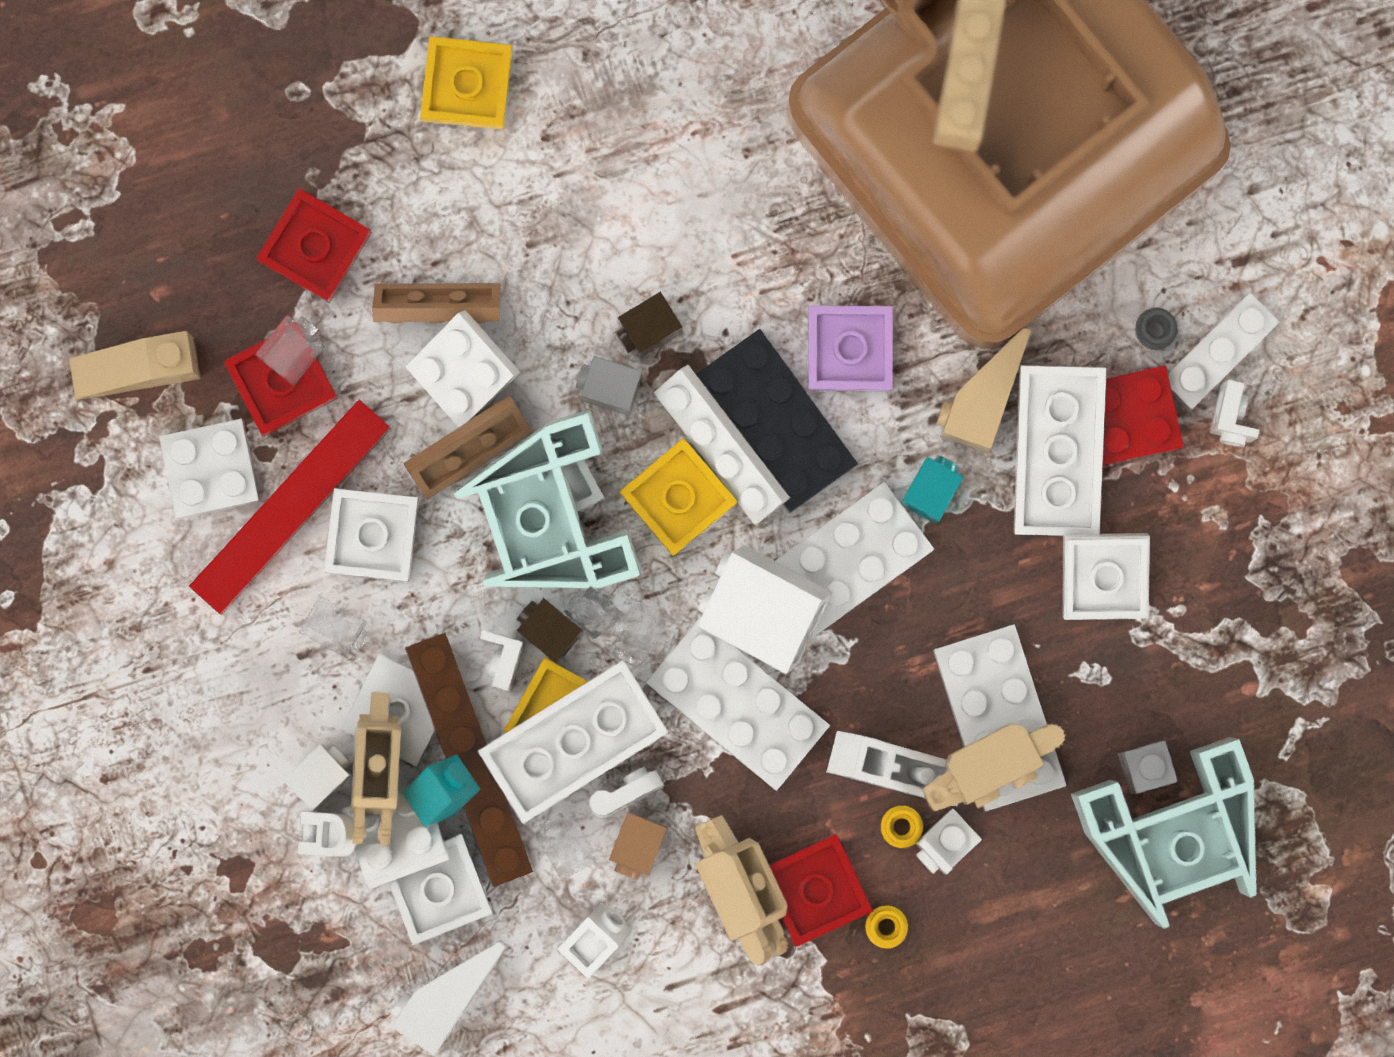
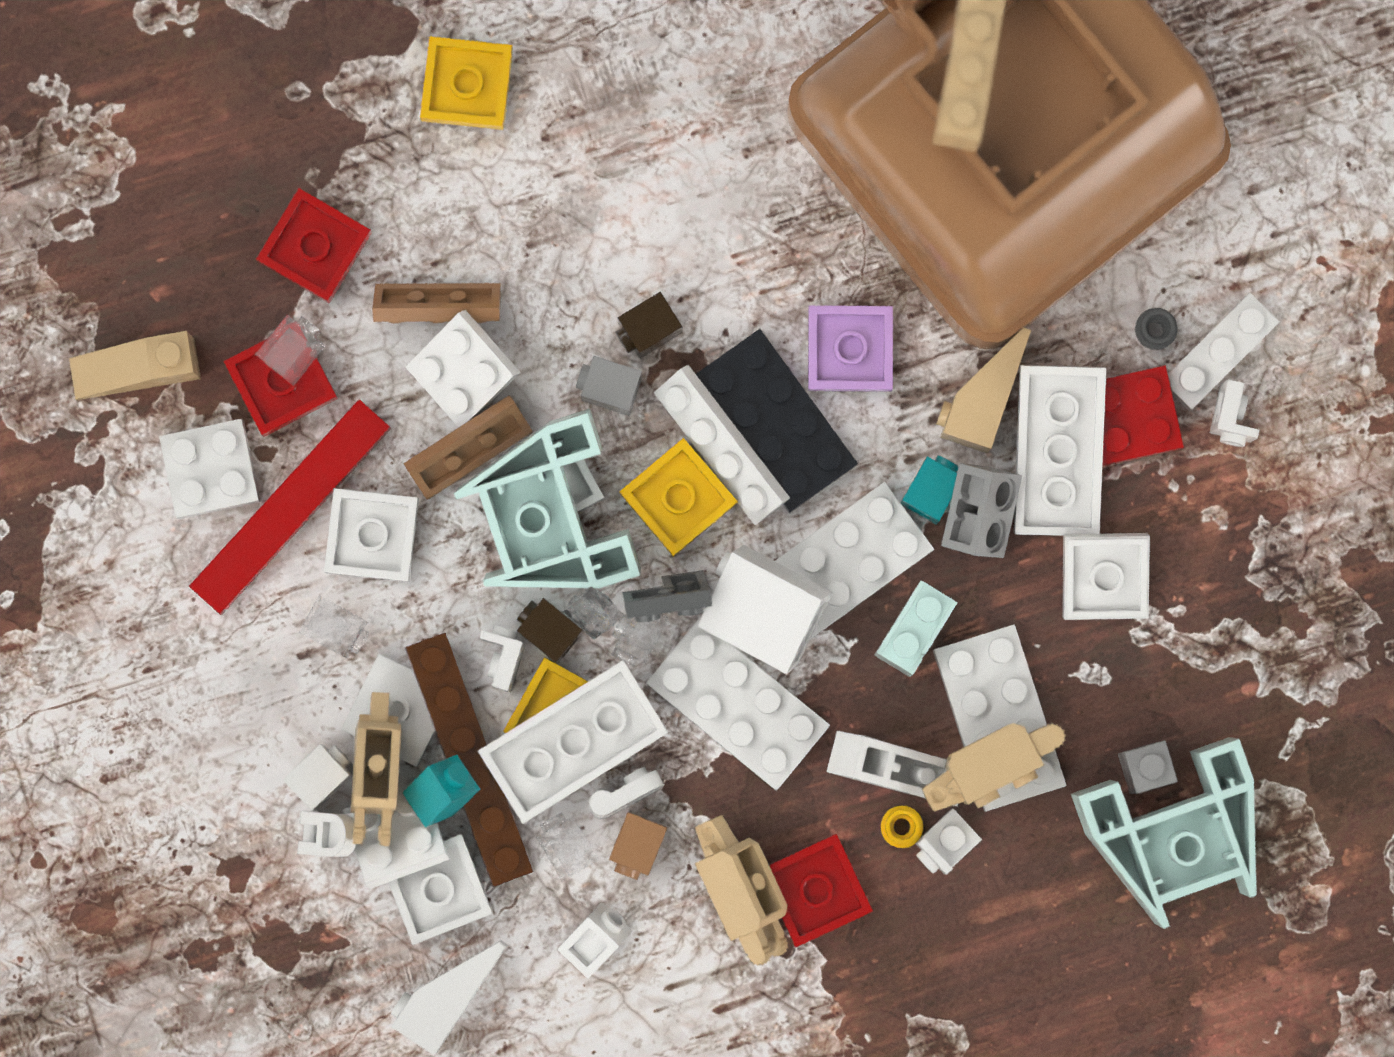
yellow plate [865,905,908,948] -> none
none -> dark grey plate [622,570,712,622]
none -> light aqua brick [875,581,957,677]
none -> light grey brick [941,463,1022,558]

